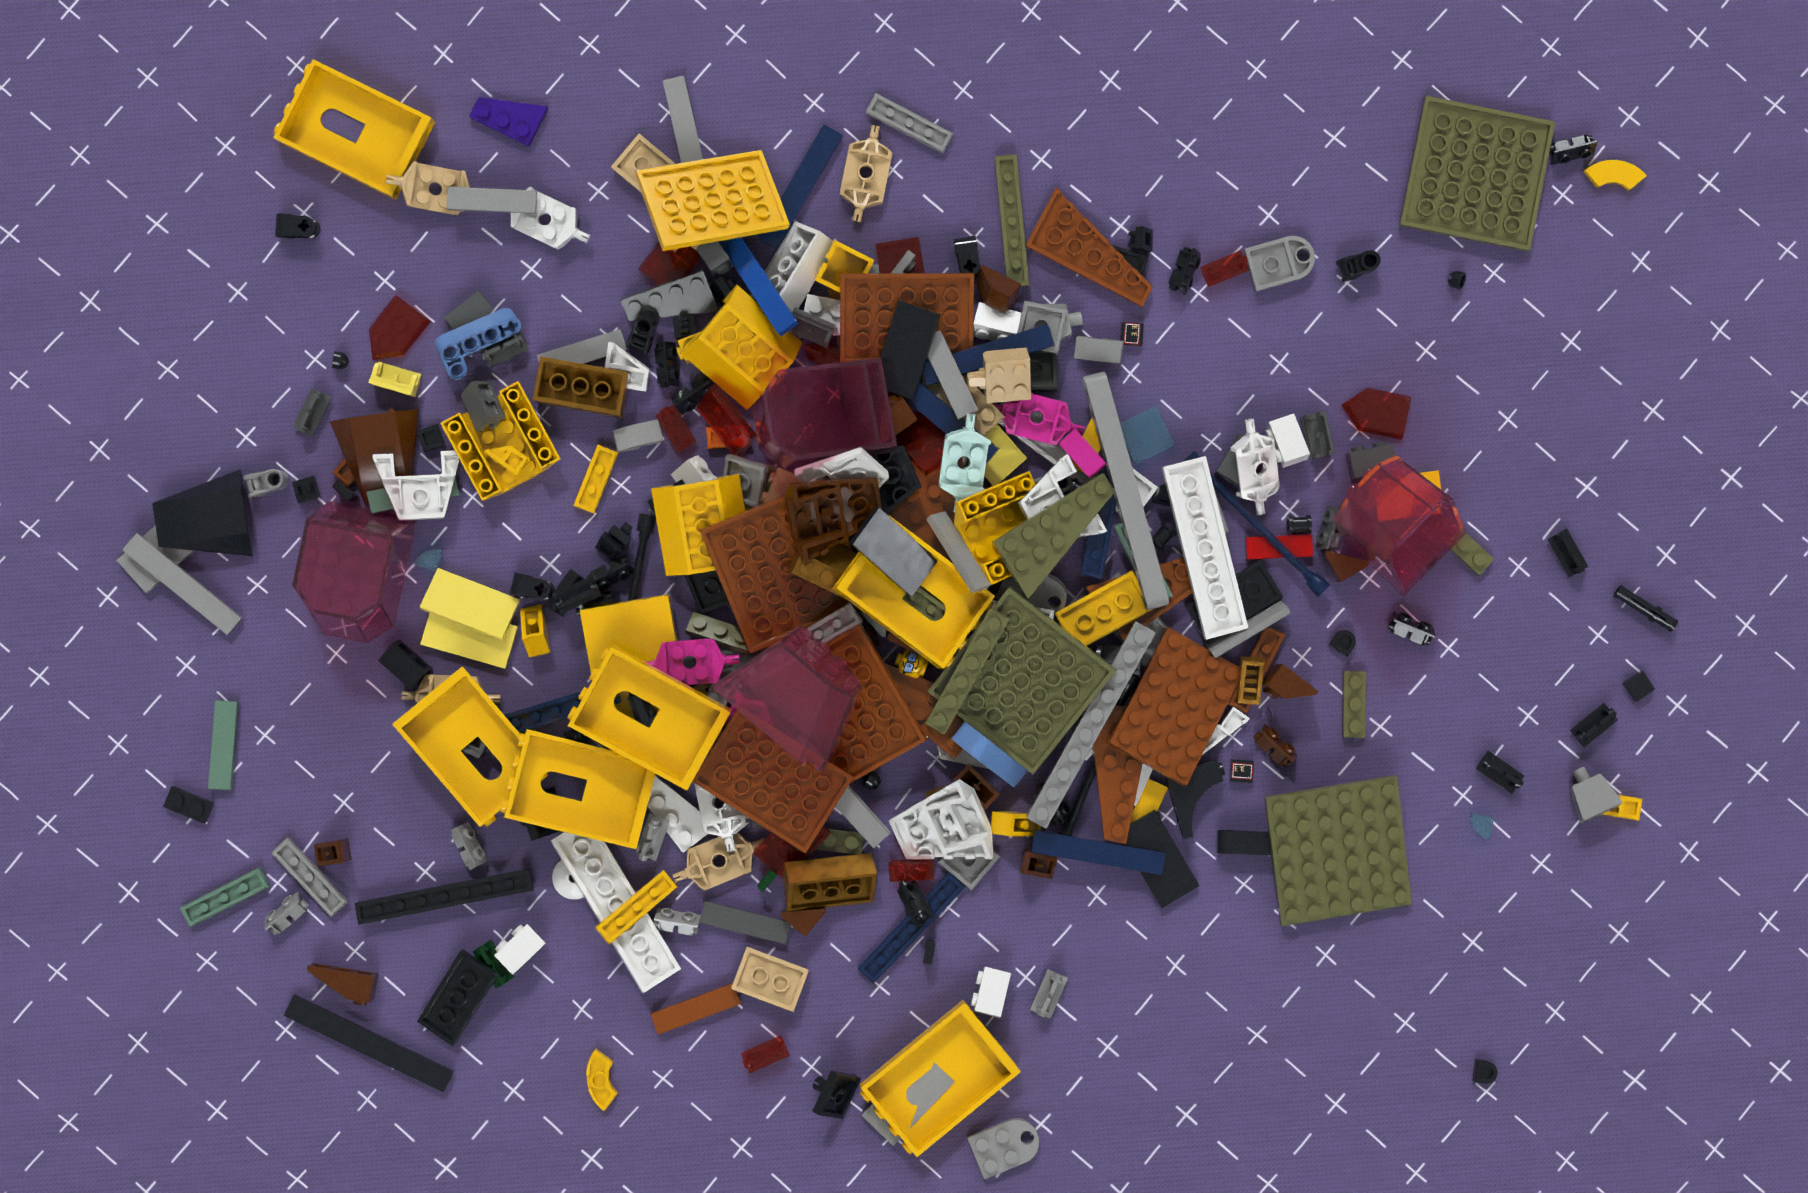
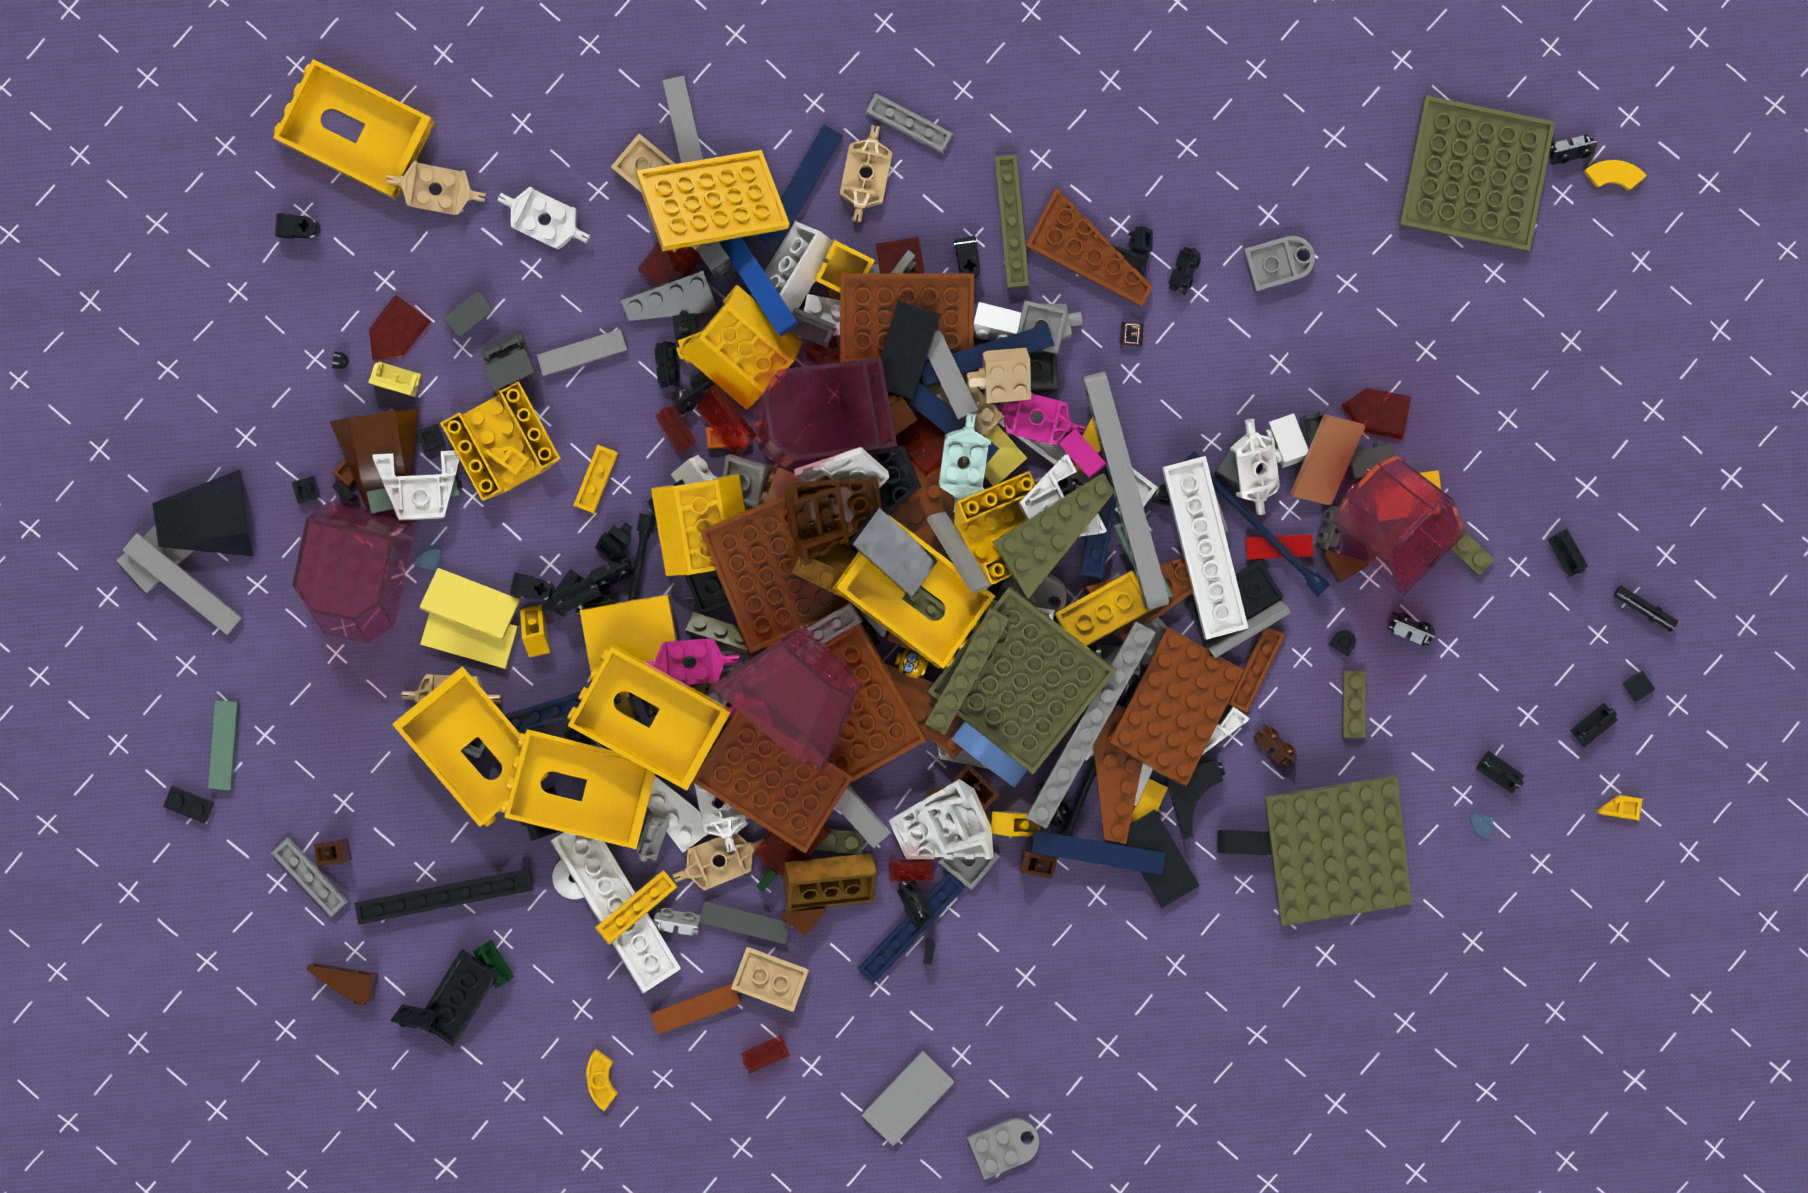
sand green tile [180,867,271,927] -> none
light grey piece [243,469,290,499] -> none
light grey hinge [264,891,309,935] -> none
black tile [284,994,454,1092] -> none
dark grey hinge [293,388,332,437] -> none
black hinge [378,640,433,690] -> none
medium blue beam [434,308,521,380] -> none
light grey tile [447,187,537,214] -> none
light grey hinge [451,822,488,870] -> none
dark grey hinge [461,381,506,431] -> none
dark purple wing [469,97,549,147] -> none
white brick [494,924,546,975] -> none
pearl gold slope [532,356,628,418] -> none
white wing [605,341,650,392] -> none
light grey slope [612,420,663,453] -> none
black piece [626,310,659,356] -> none
black tile [710,276,738,305] -> none
black tile [812,1070,861,1119] -> none
yellow panel [860,1000,1021,1157] -> none
black hinge [862,771,881,790] -> none
white brick [971,967,1011,1018] -> none
reddish brown slope [976,265,1021,314] -> none
light grey hinge [1030,969,1068,1018] -> none
light grey slope [1074,336,1124,363] -> none
clear light blue tile [1120,406,1175,465] -> none
black bush [1151,521,1177,551] -> none
clear red hinge [1200,250,1249,287] -> none
black tile [1229,759,1254,783] -> none
pearl gold slope [1237,656,1265,705] -> none
reddish brown slope [1262,664,1319,700] -> none
black bush [1286,515,1312,535] -> none
black piece [1335,250,1381,283] -> none
black hinge [1448,271,1466,290] -> none
black tile [1472,1059,1498,1084] -> none
light grey torso [1569,767,1623,824] -> none
none -> black hinge [391,1004,440,1033]
none -> dark grey brick [484,348,539,395]
none -> nougat tile [1290,414,1365,506]

